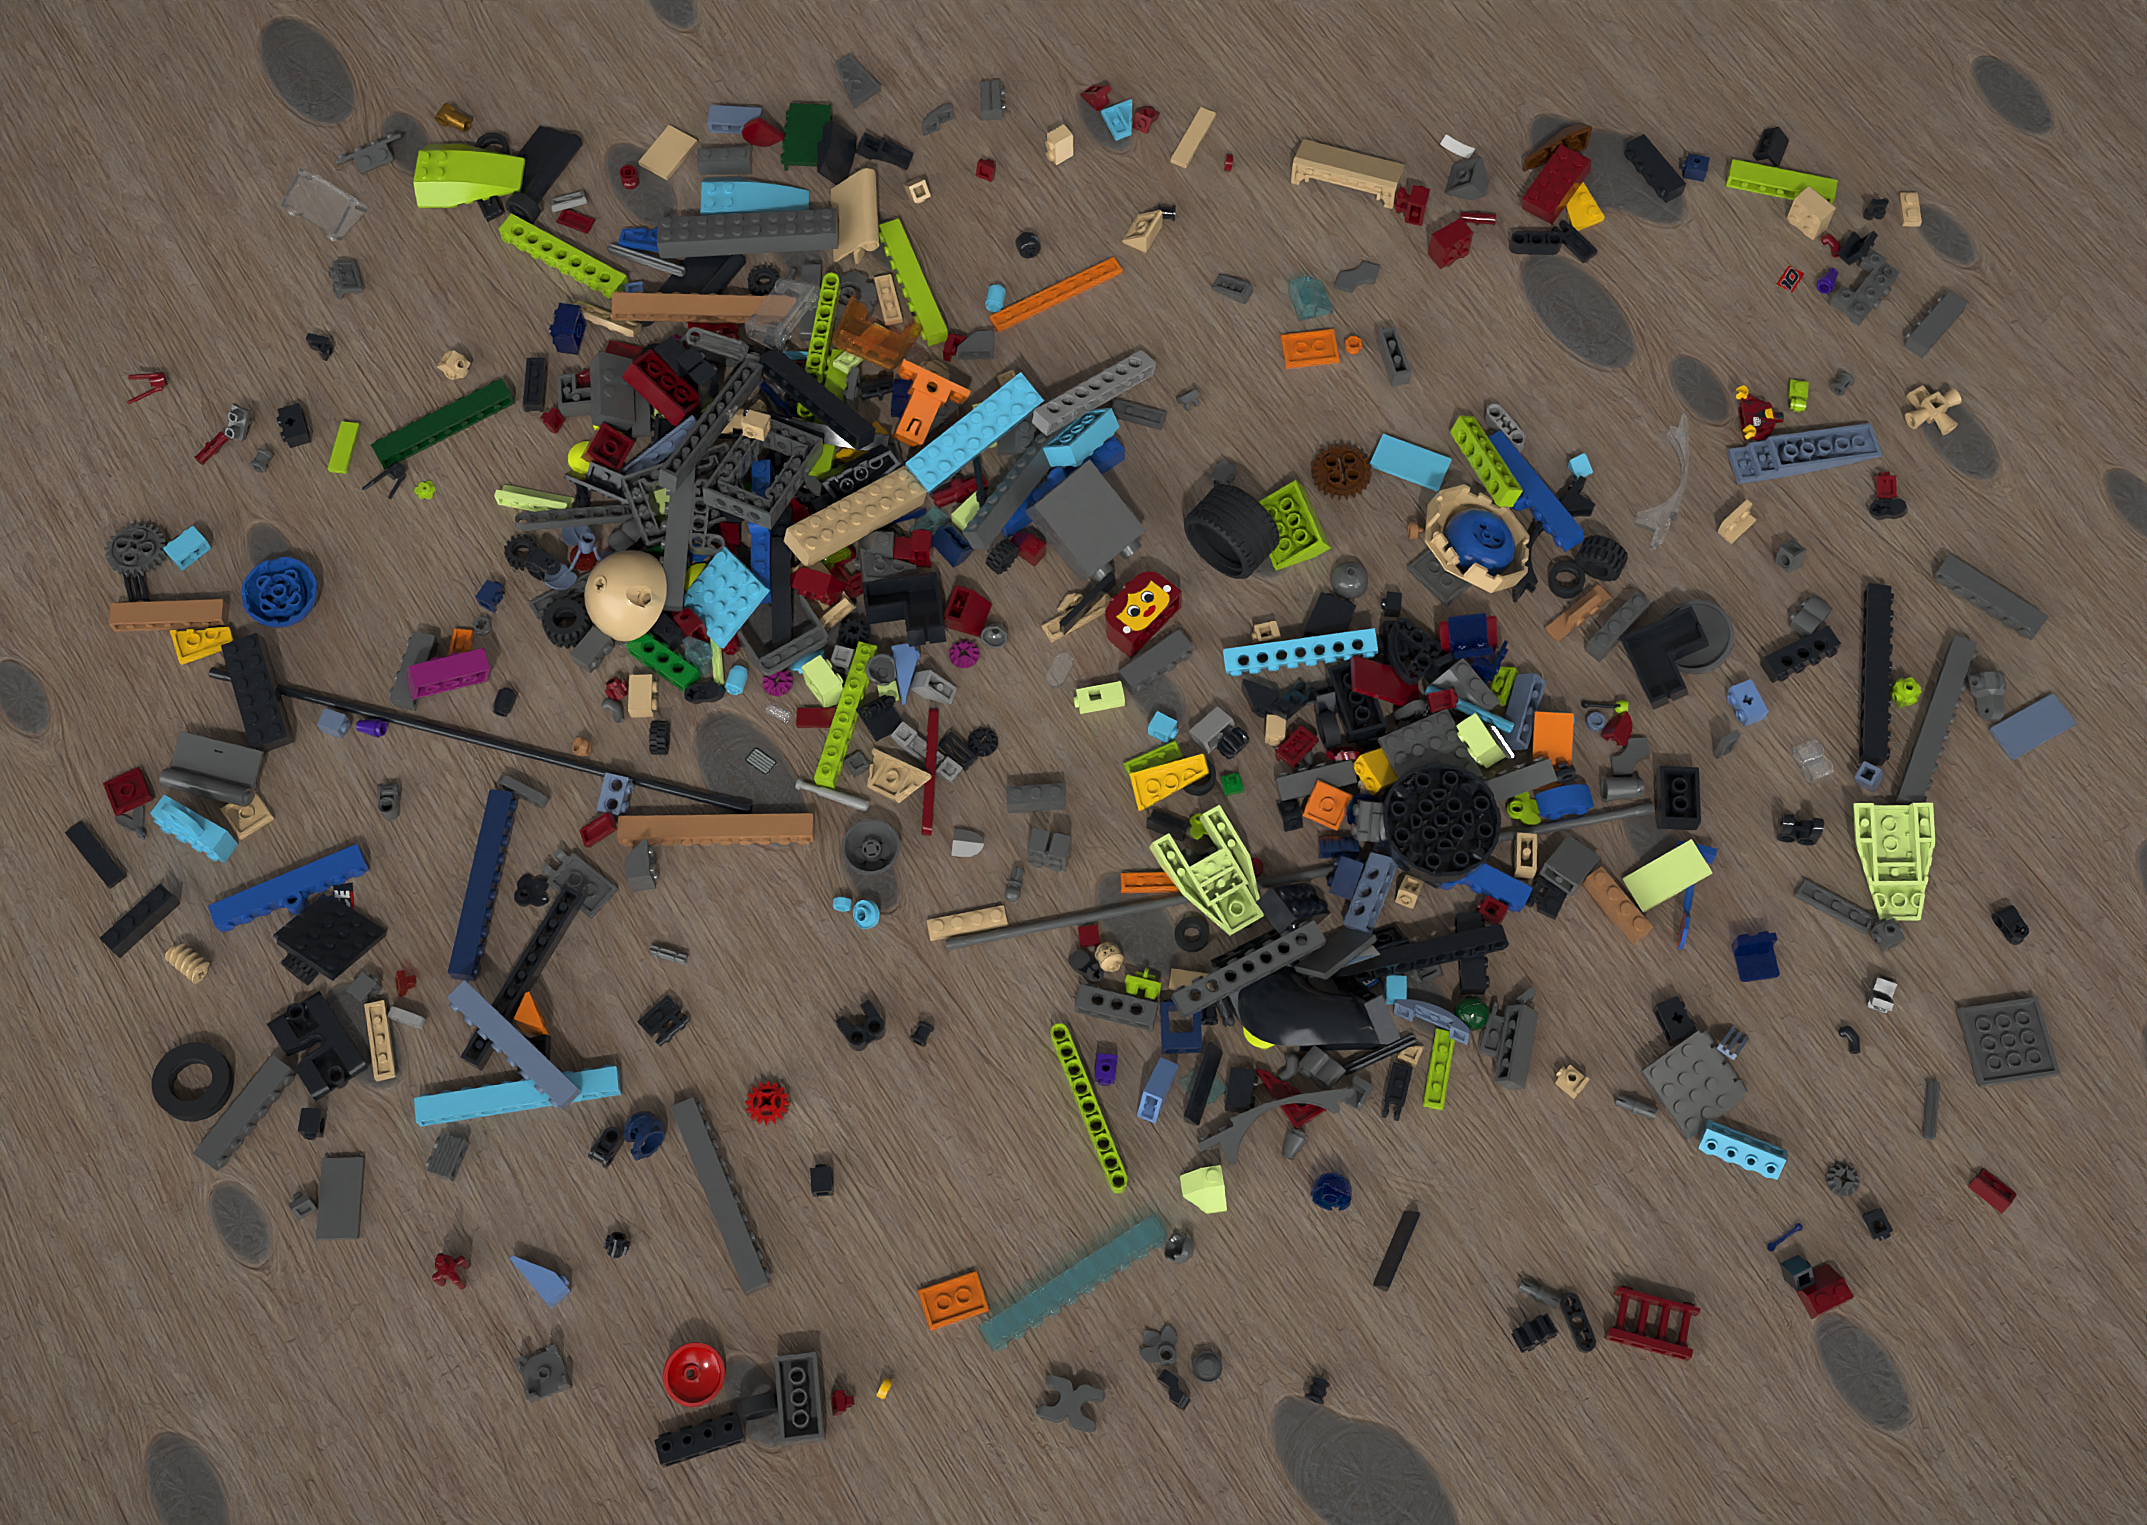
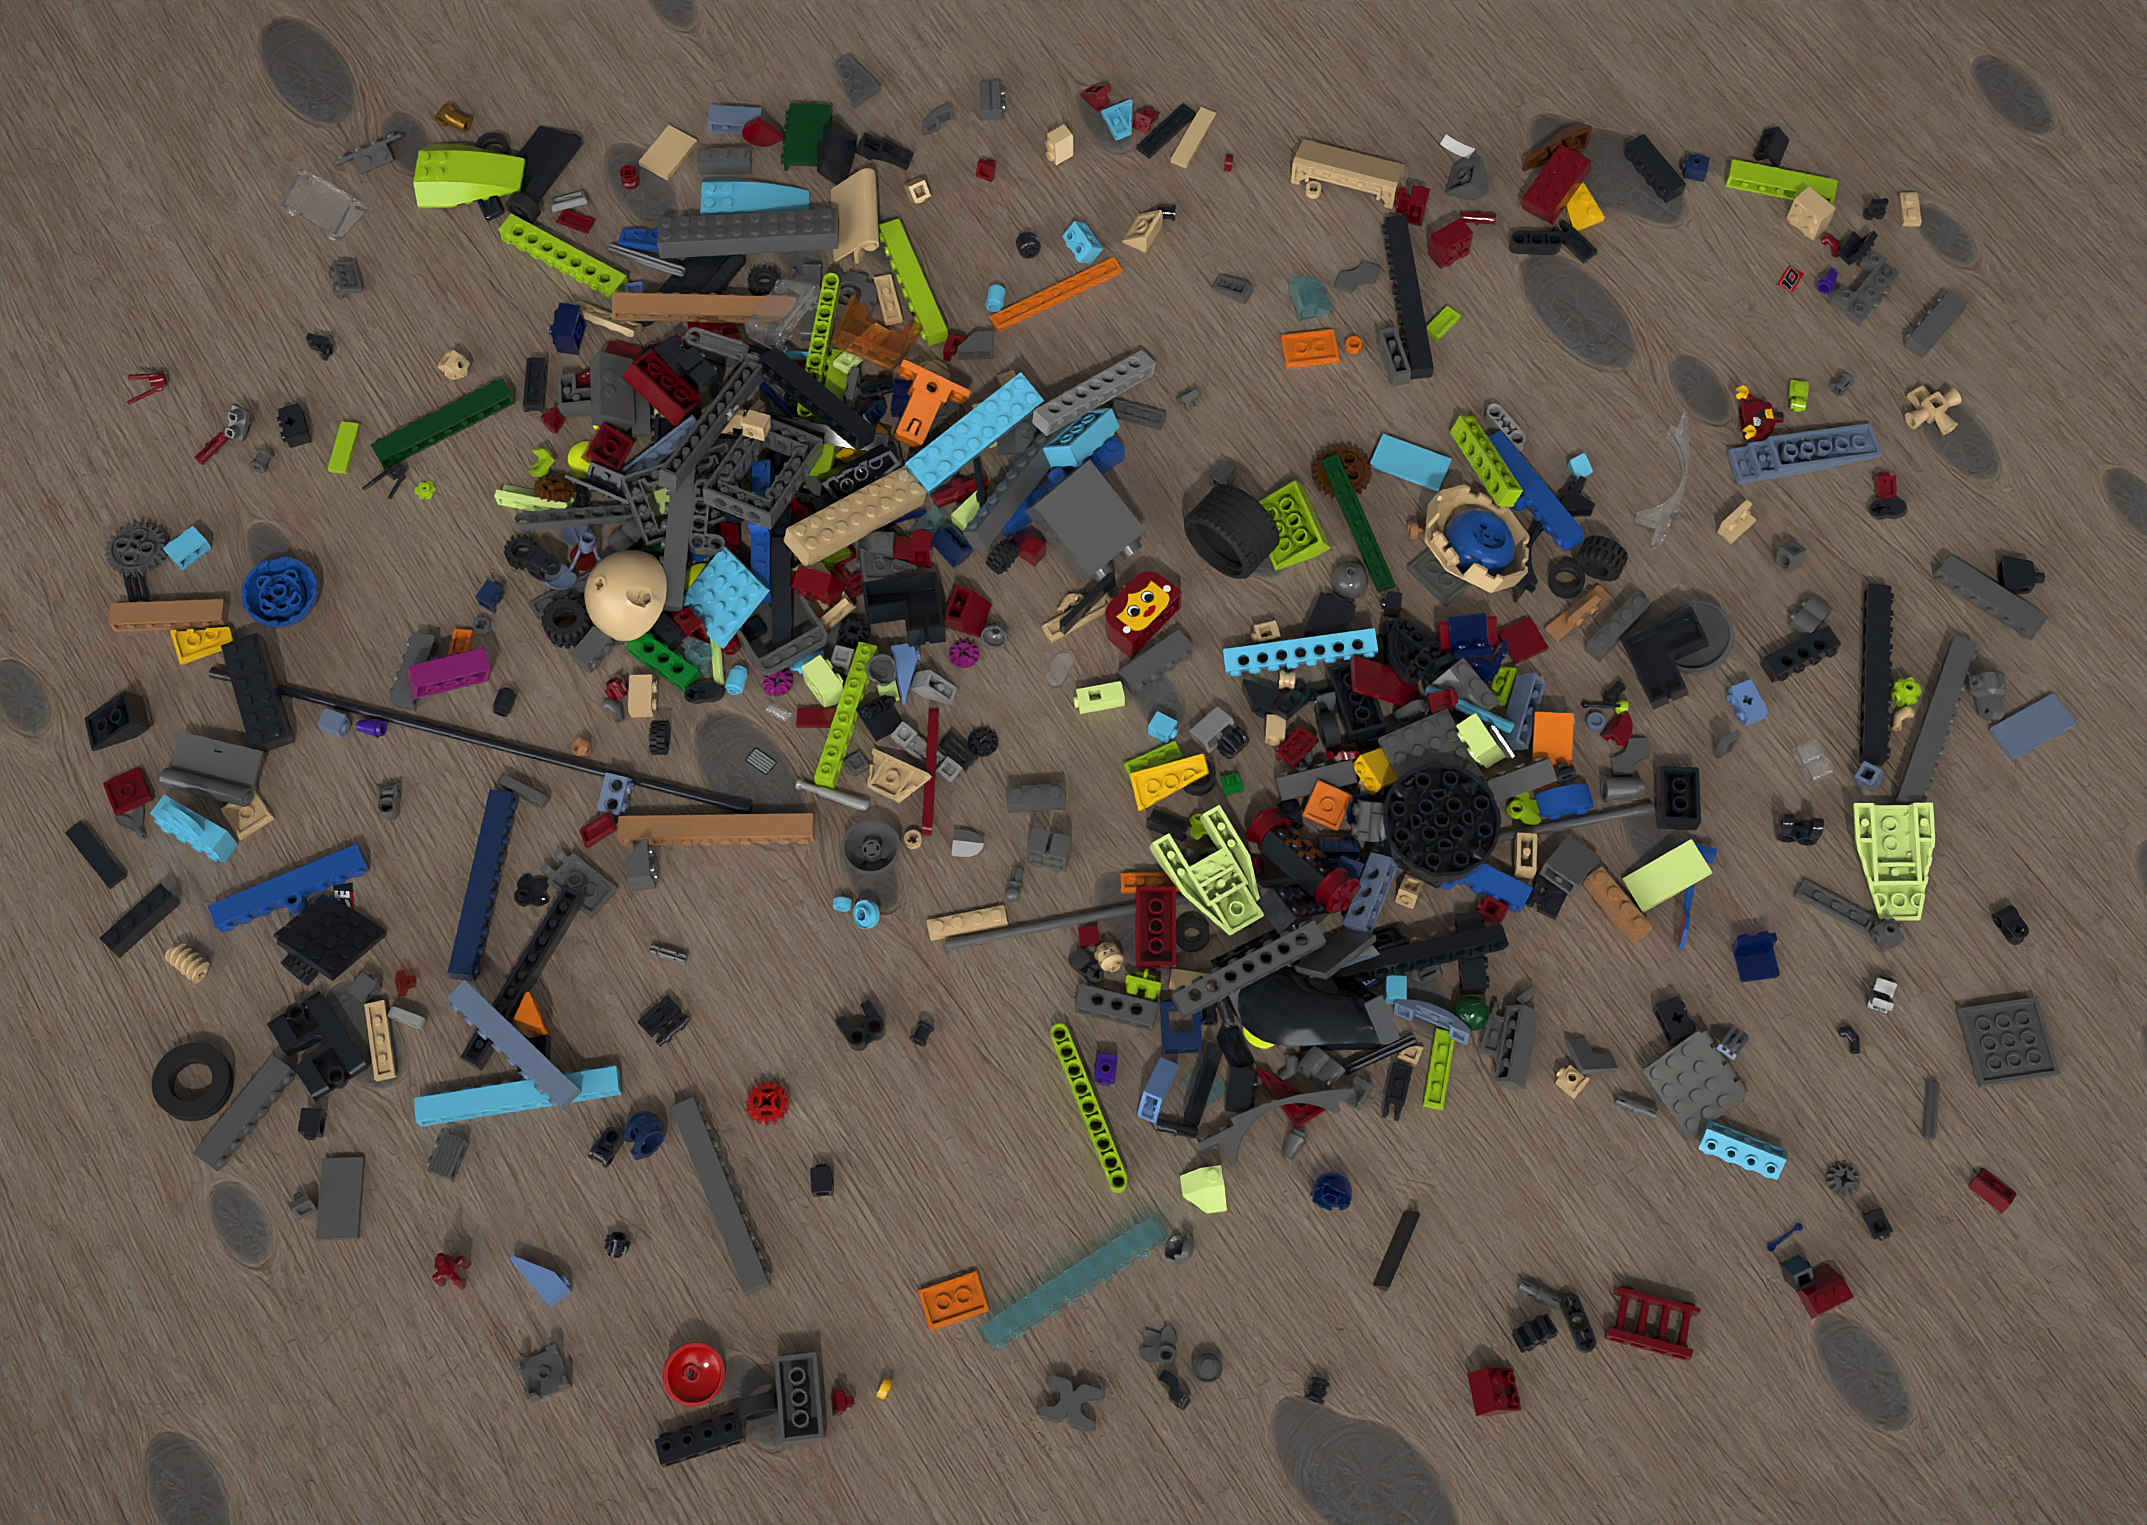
none -> black slope [84,690,150,751]
none -> lime bracket [528,448,555,477]
none -> reddish brown gear [534,474,575,503]
none -> black tile [741,616,767,642]
none -> dark blue piece [857,400,886,427]
none -> tan bush [904,830,922,849]
none -> medium azure brick [1062,221,1104,264]
none -> dark red brick [1135,886,1176,969]
none -> black tile [1136,103,1196,159]
none -> black axle [1157,1118,1198,1139]
none -> black slope [1216,1027,1255,1068]
none -> brick [1245,807,1361,914]
none -> tan wheel [1279,670,1296,690]
none -> tan bush [1305,181,1321,199]
none -> dark green tile [1320,454,1396,593]
none -> black brick [1381,215,1434,379]
none -> lime tile [1426,305,1461,342]
none -> dark red slope [1467,1368,1521,1416]
none -> dark red tile [1497,617,1549,665]
none -> dark grey tile [1565,1038,1618,1074]
none -> black pin [1602,681,1626,704]
none -> tan arm [1892,706,1915,731]
none -> black torso [1997,556,2045,595]

